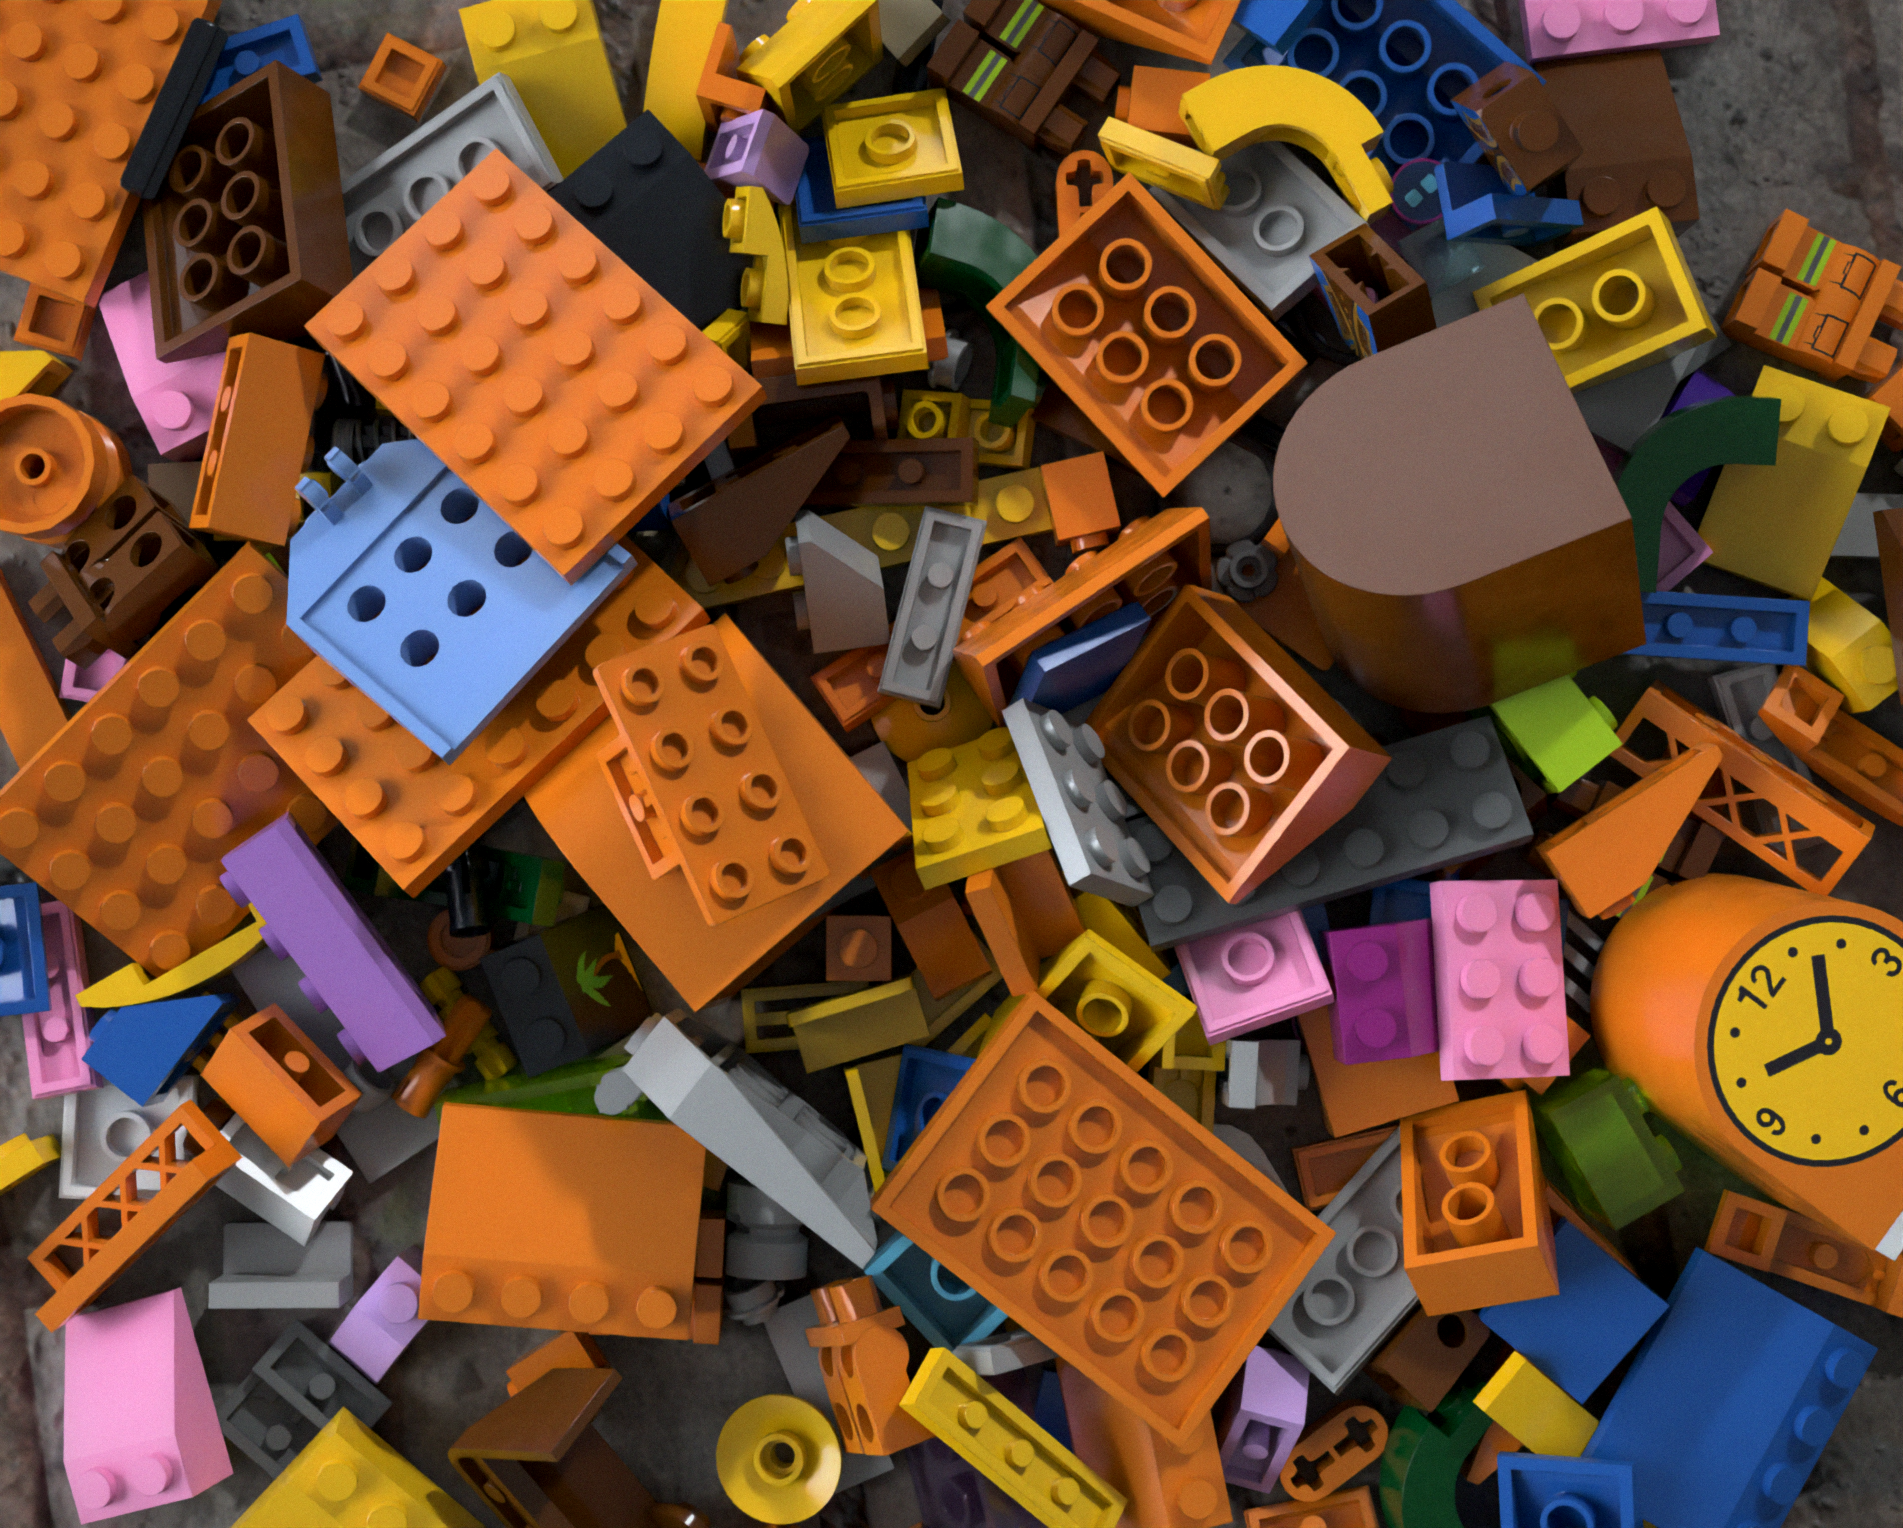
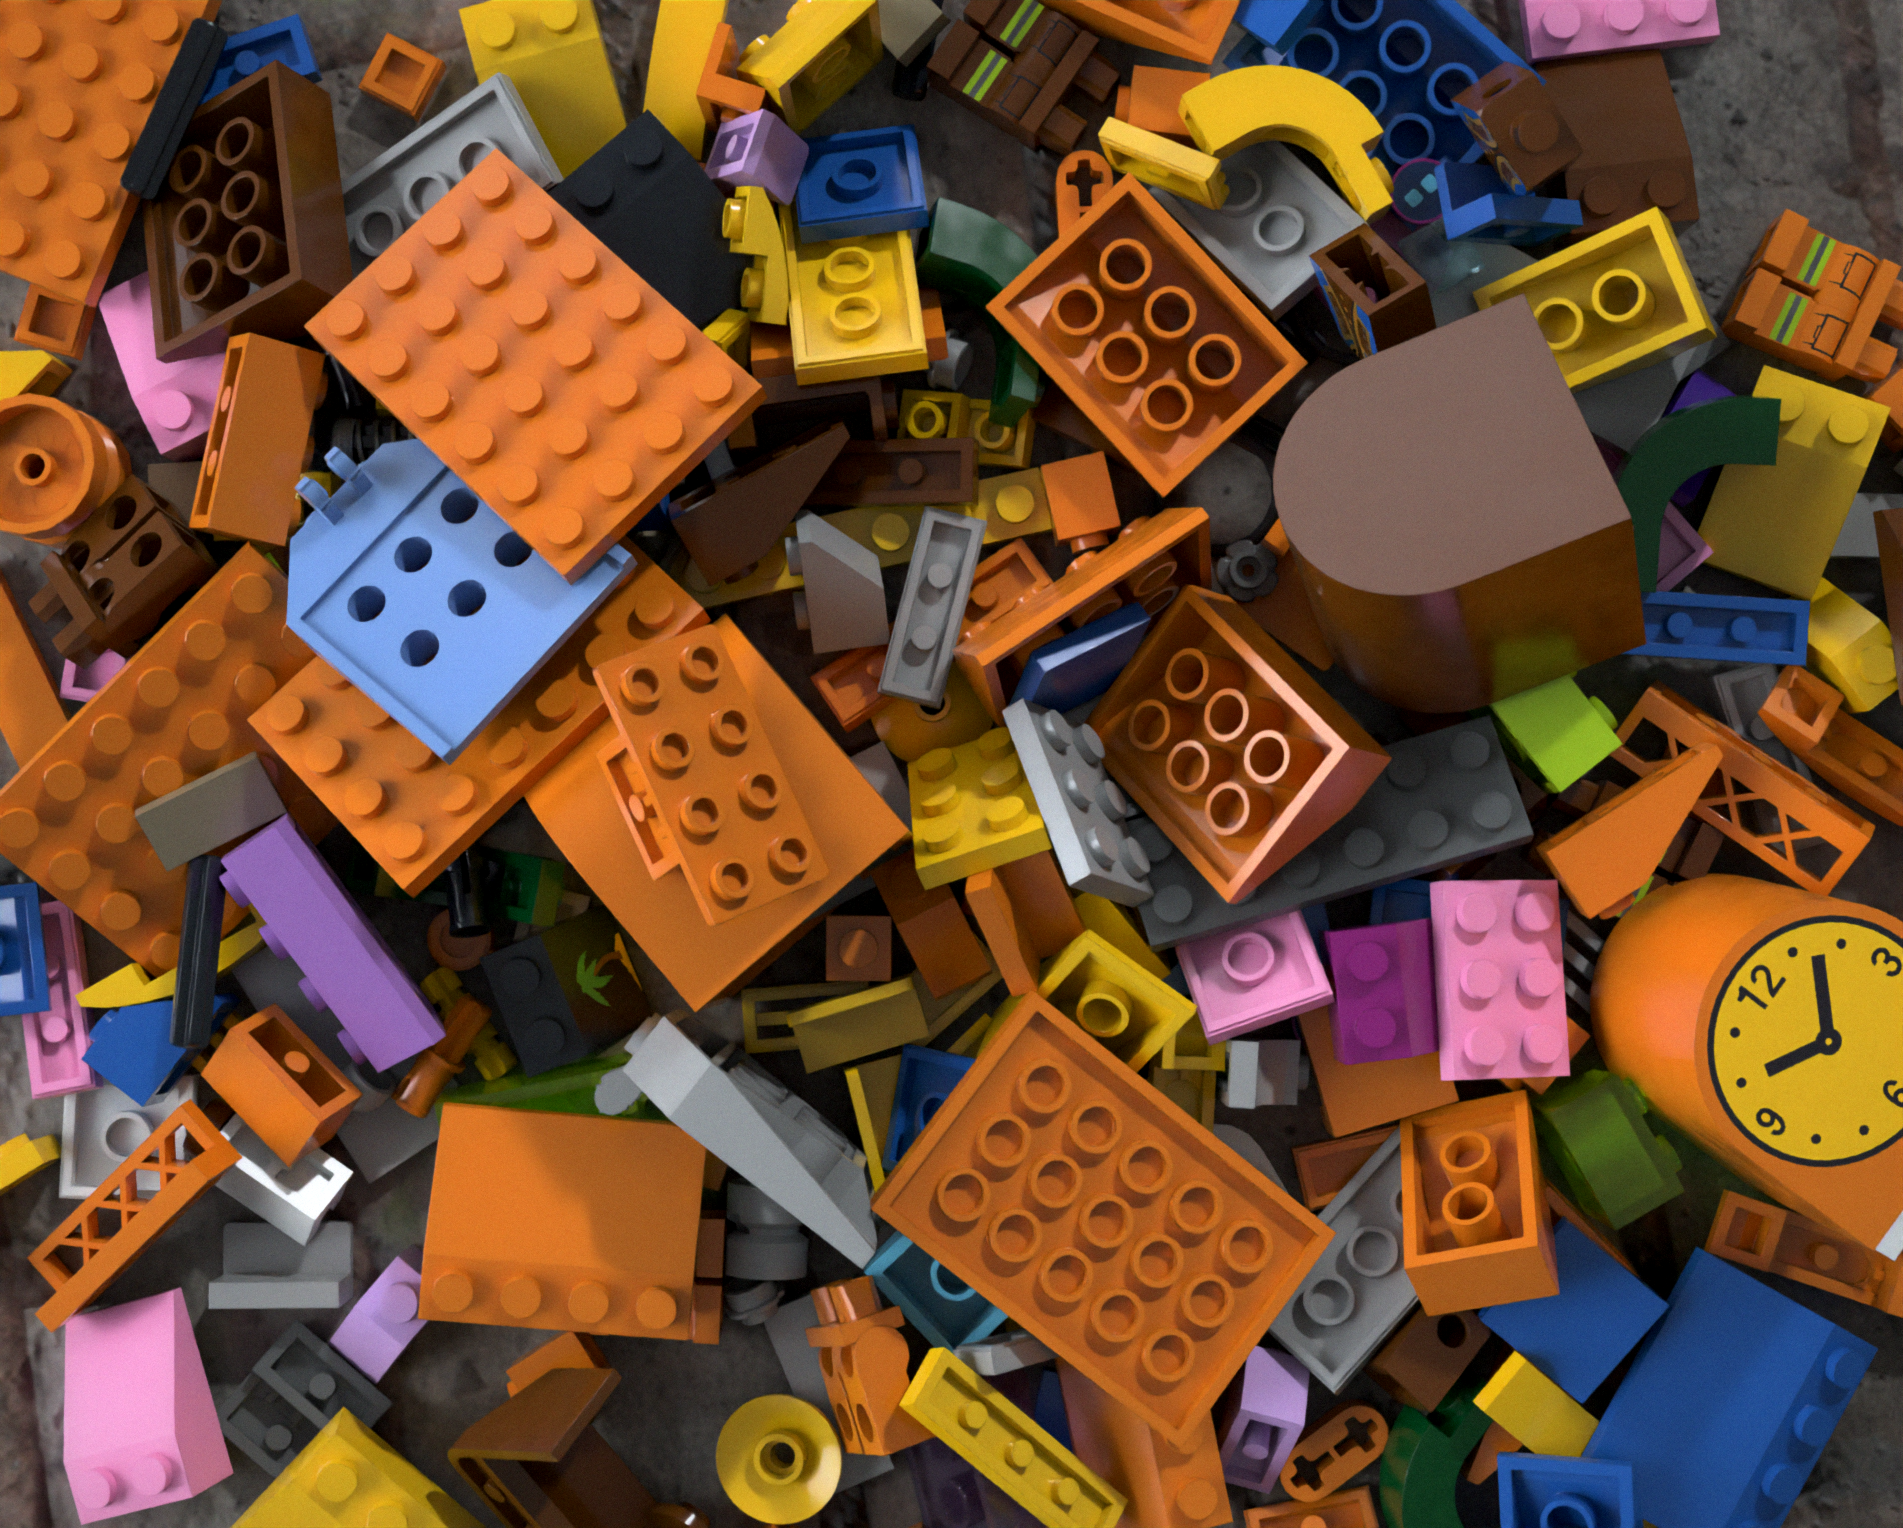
yellow tile [820,88,964,209] -> none
none -> dark tan tile [135,751,287,872]
none -> black axle [169,855,228,1049]

